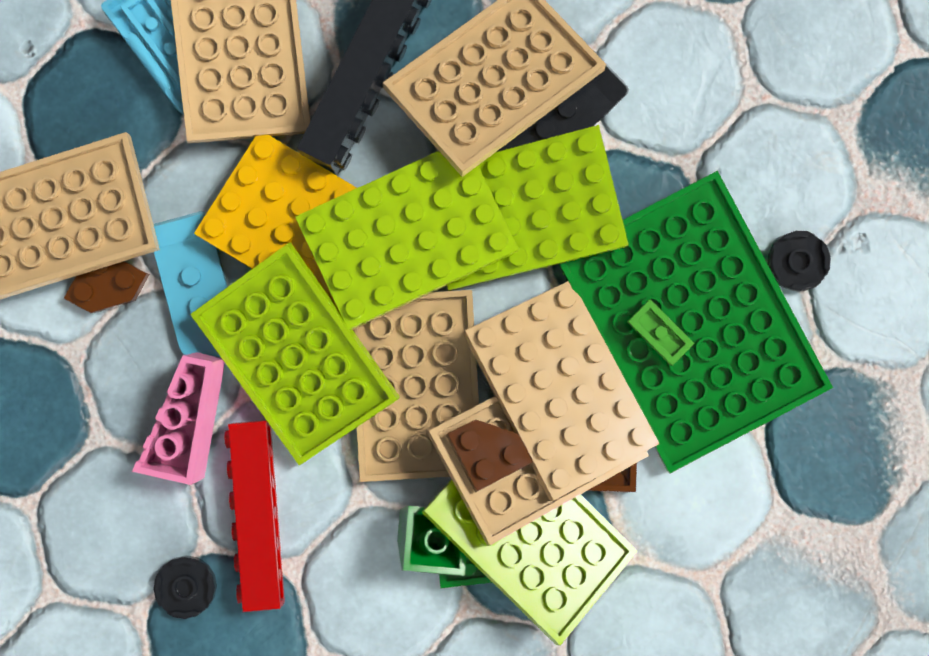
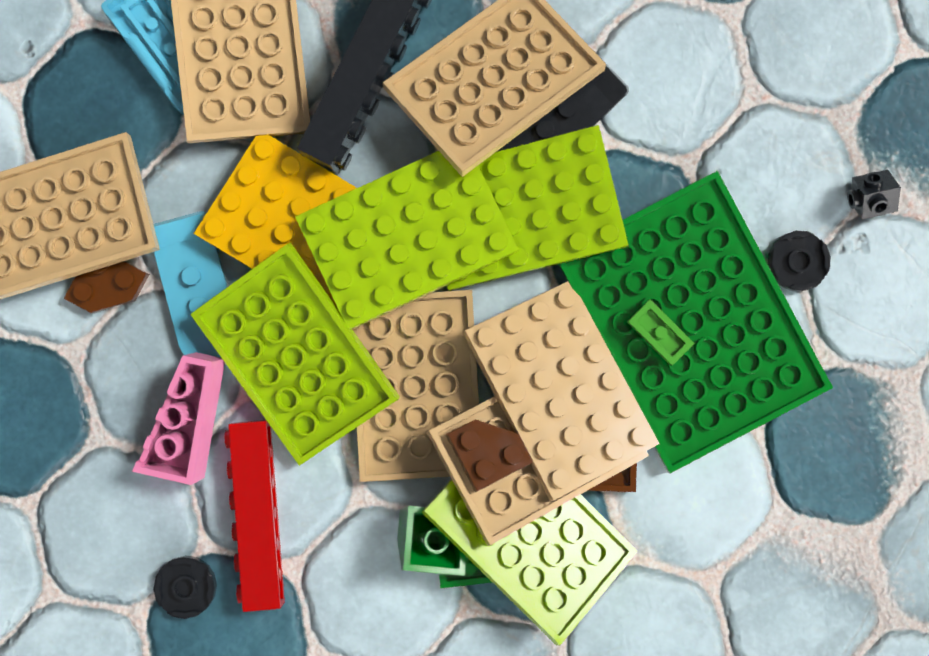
none -> black brick [847,170,901,219]

